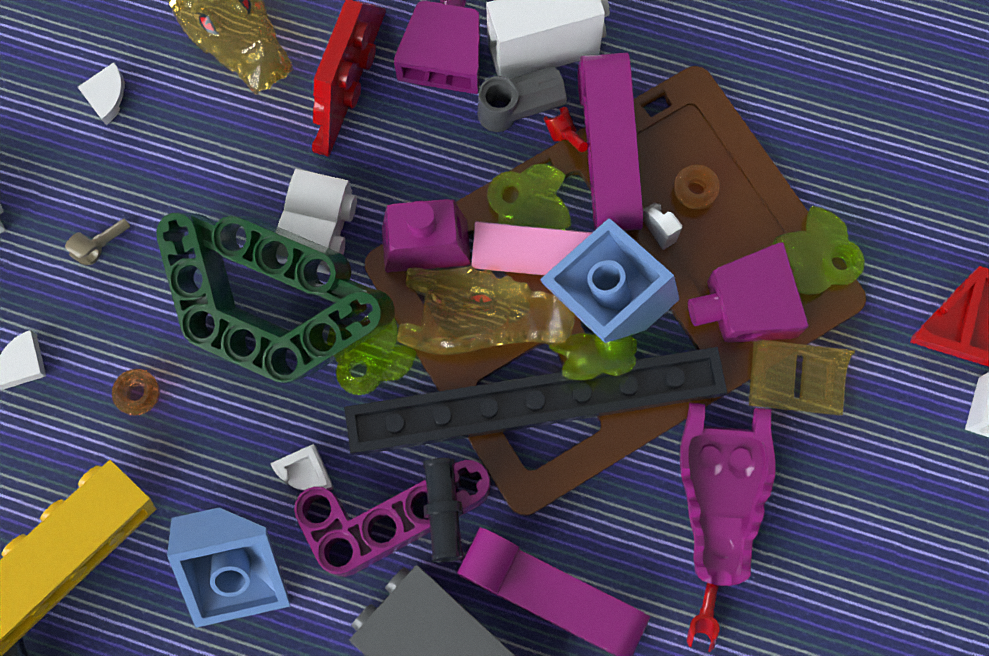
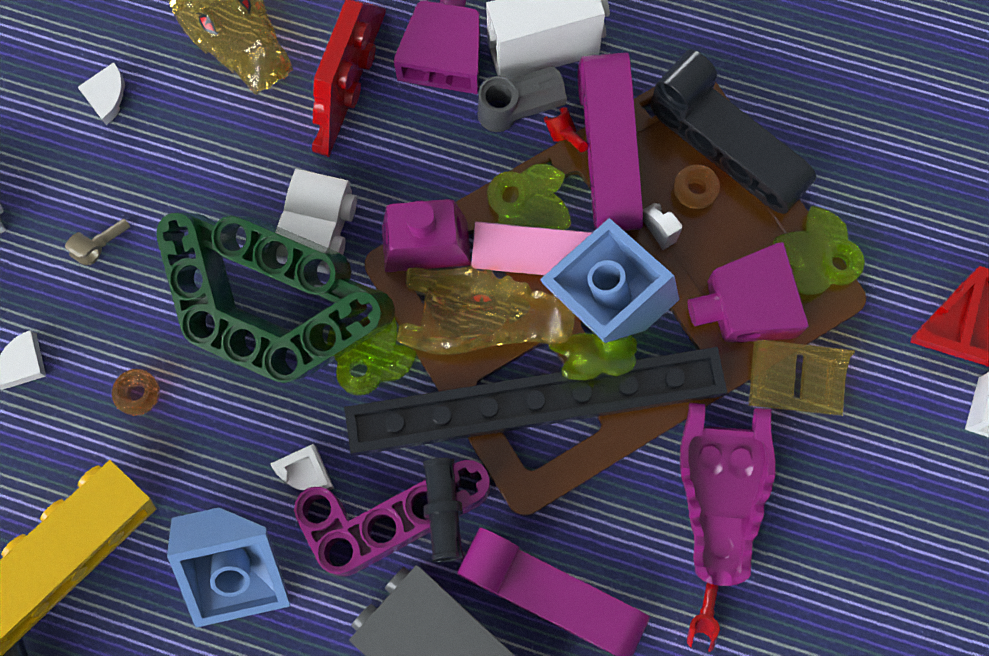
none -> black beam [651,49,817,214]

